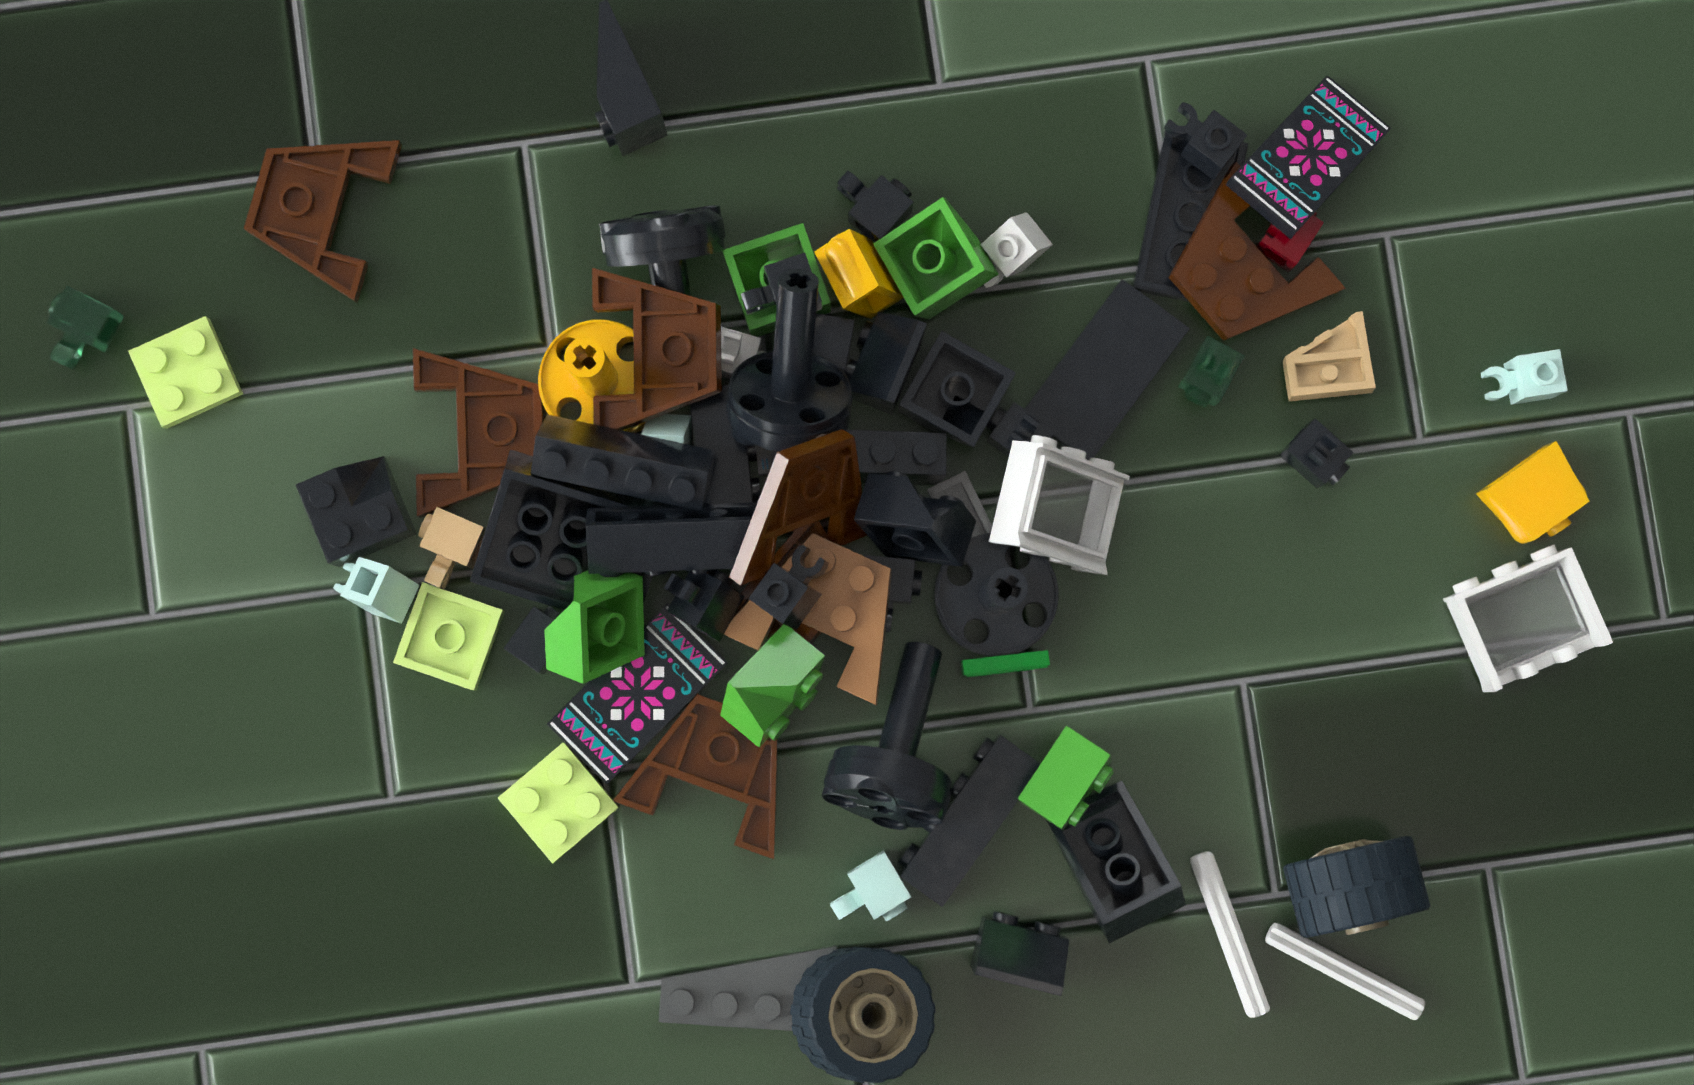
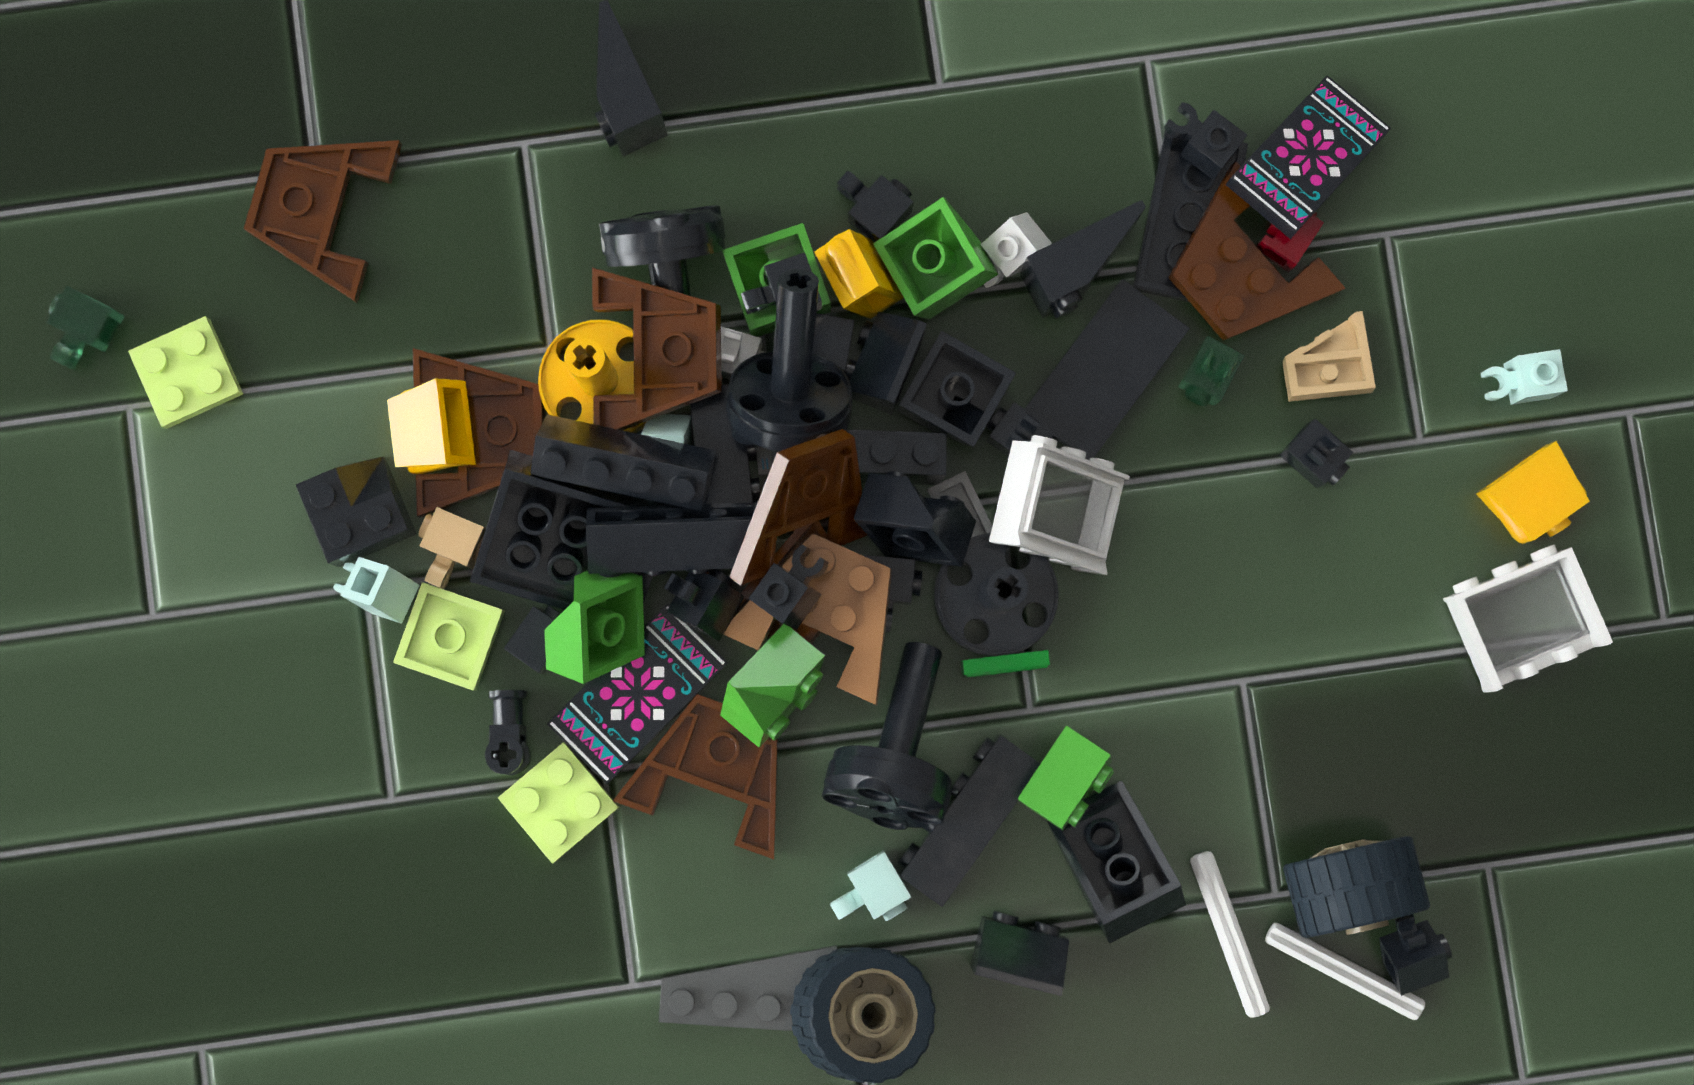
none -> torso [387,378,476,474]
none -> black connector [485,690,531,776]
none -> black slope [1020,200,1146,319]
none -> black brick [1379,914,1452,996]

